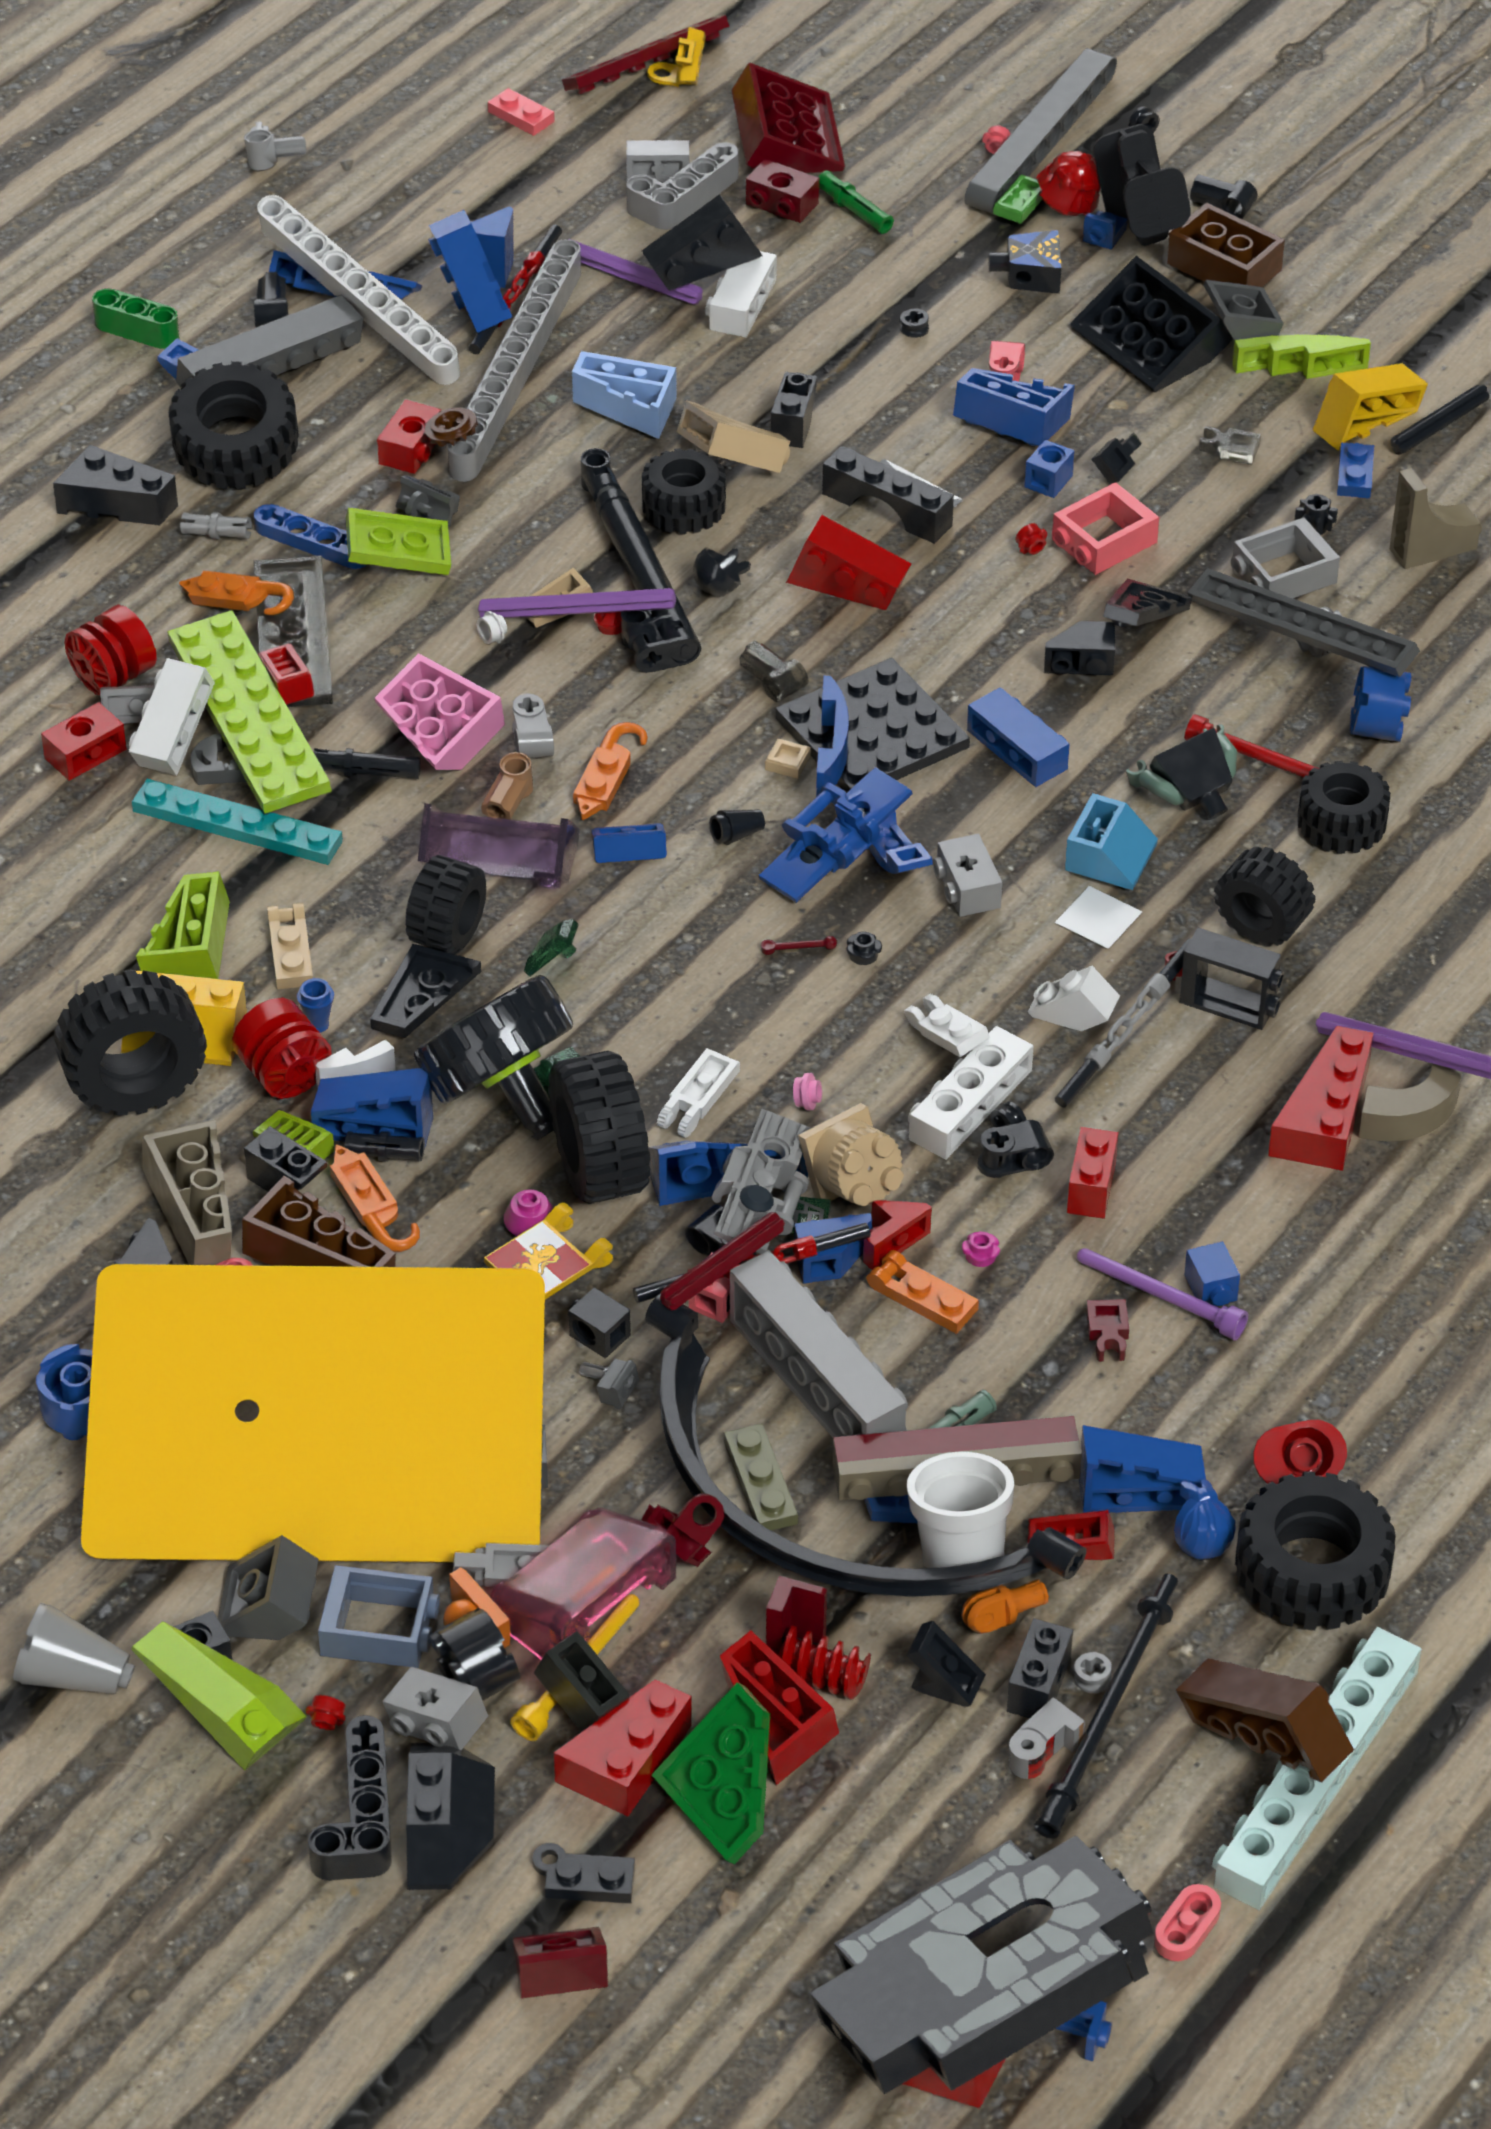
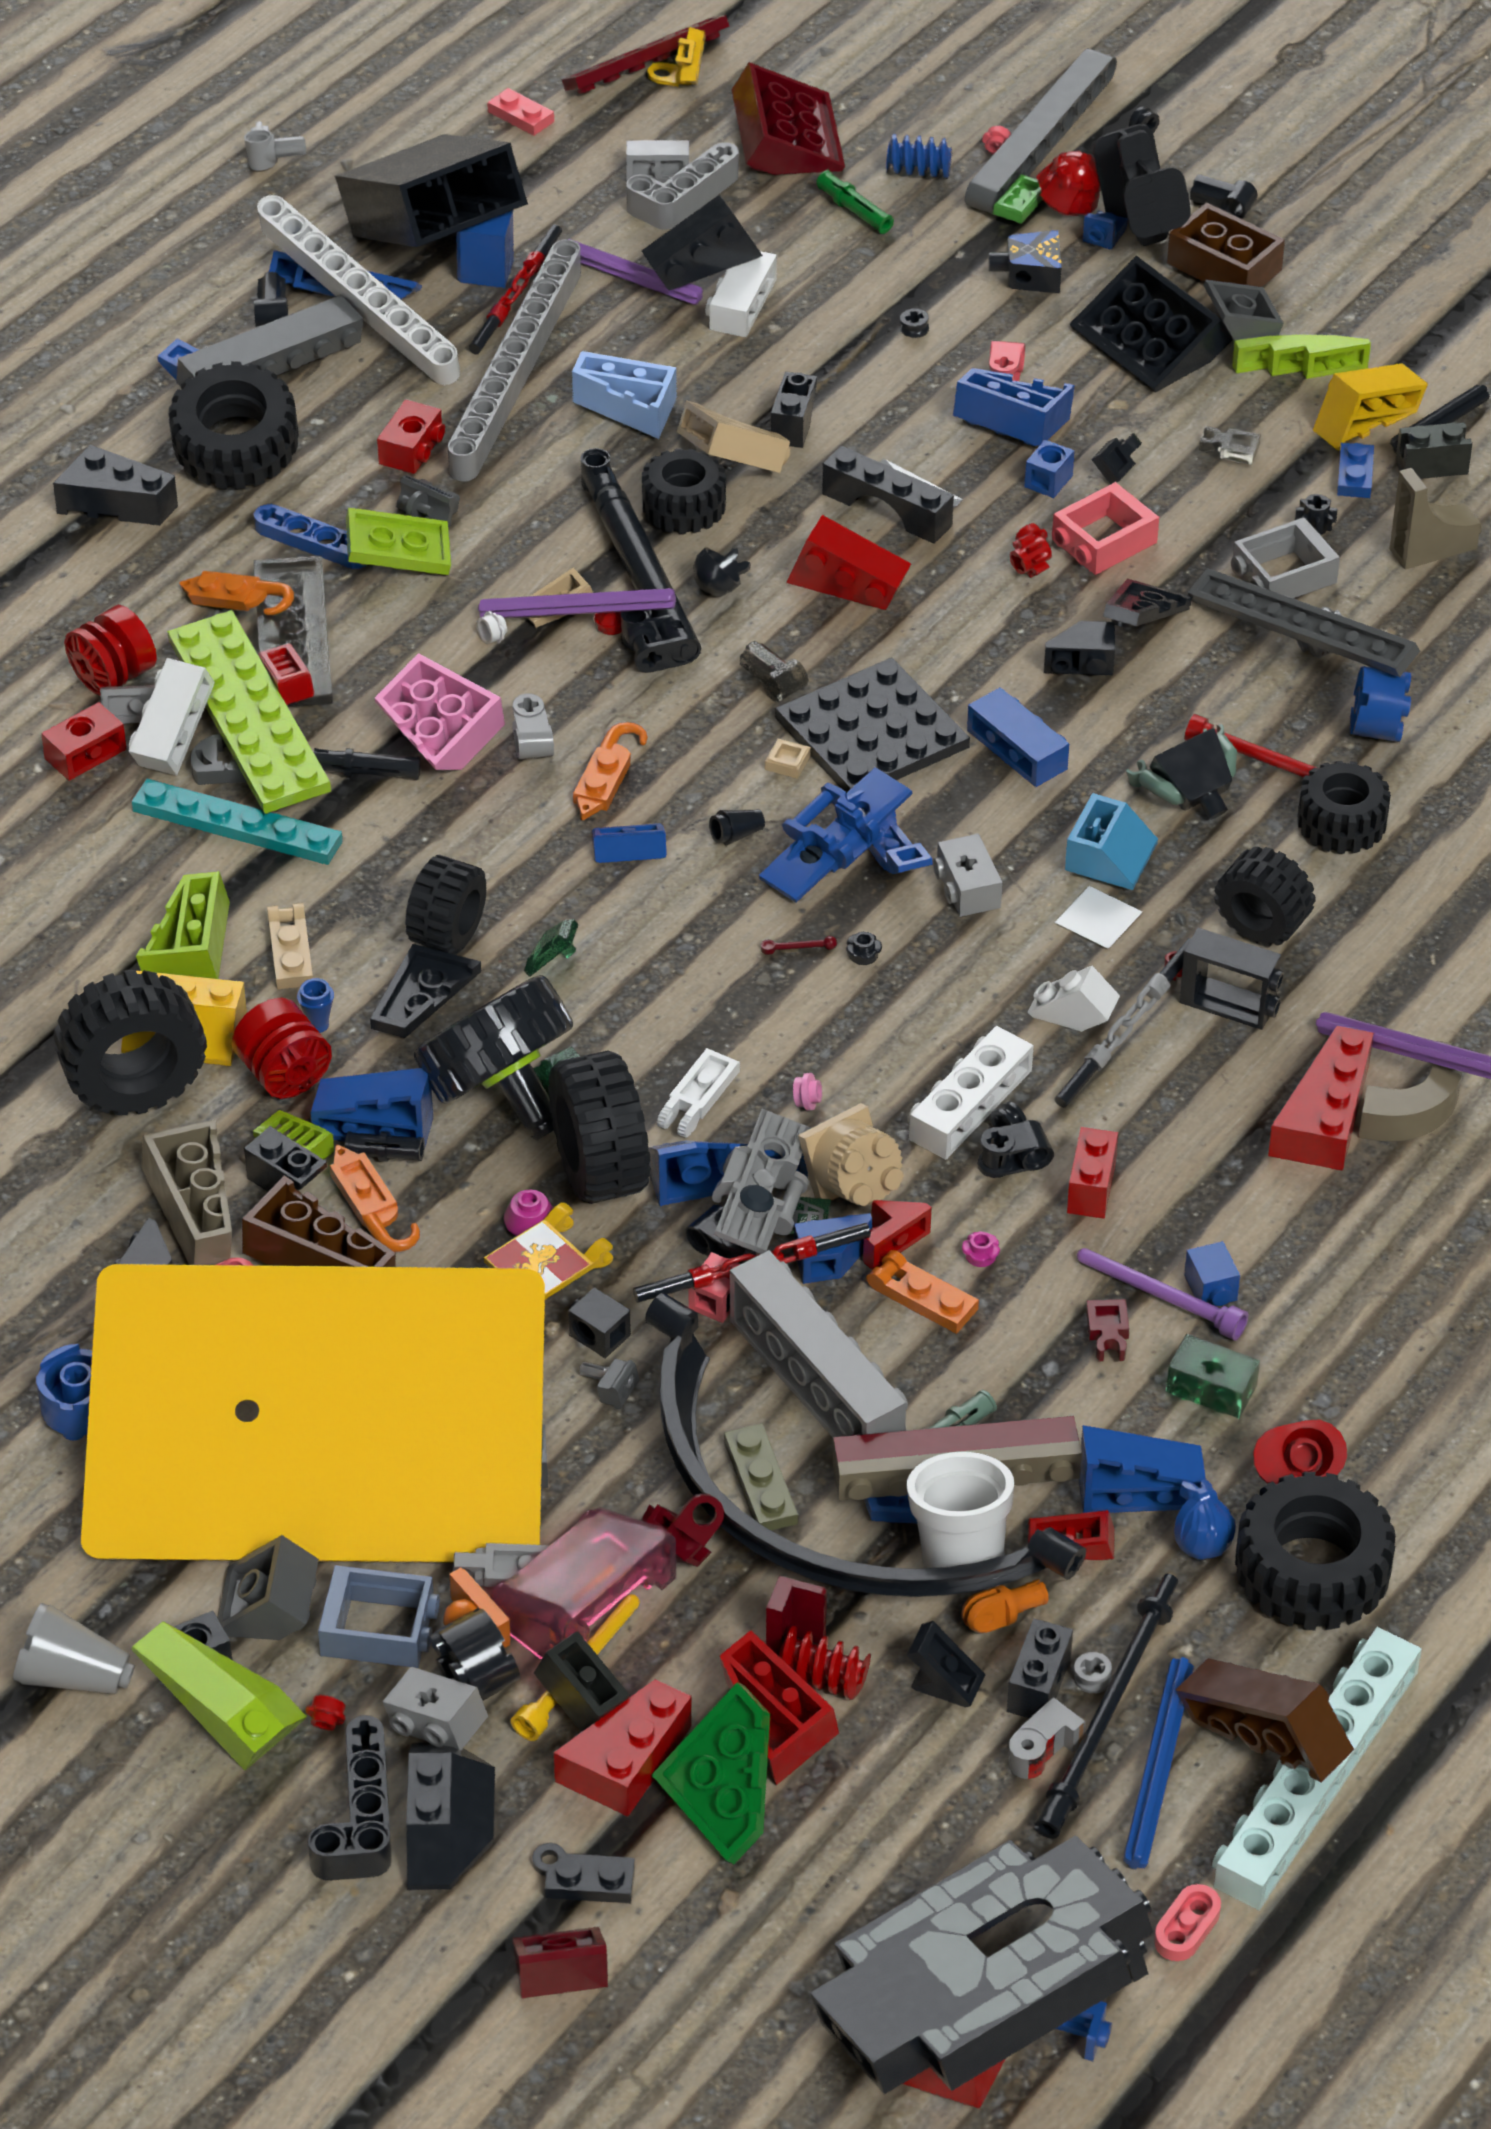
green beam [92,288,180,349] -> none
light grey pin [180,512,252,539] -> none
white slope [315,1039,396,1089] -> none
clear purple windscreen [417,803,580,889] -> none
reddish brown gear [425,408,478,447] -> none
blue wedge [428,210,513,333] -> none
medium nougat piece [481,752,533,824] -> none
dark red axle [660,1212,785,1311] -> none
dark red brick [746,159,819,223] -> none
slope [816,676,849,797] -> none
white hinge [904,993,990,1057] -> none
none -> black brick [335,134,528,247]
none -> blue piece [886,133,952,179]
none -> red gear [1010,533,1052,578]
none -> blue axle [1123,1657,1194,1870]
none -> clear green brick [1166,1334,1260,1419]
none -> pearl dark grey brick [1396,422,1473,479]

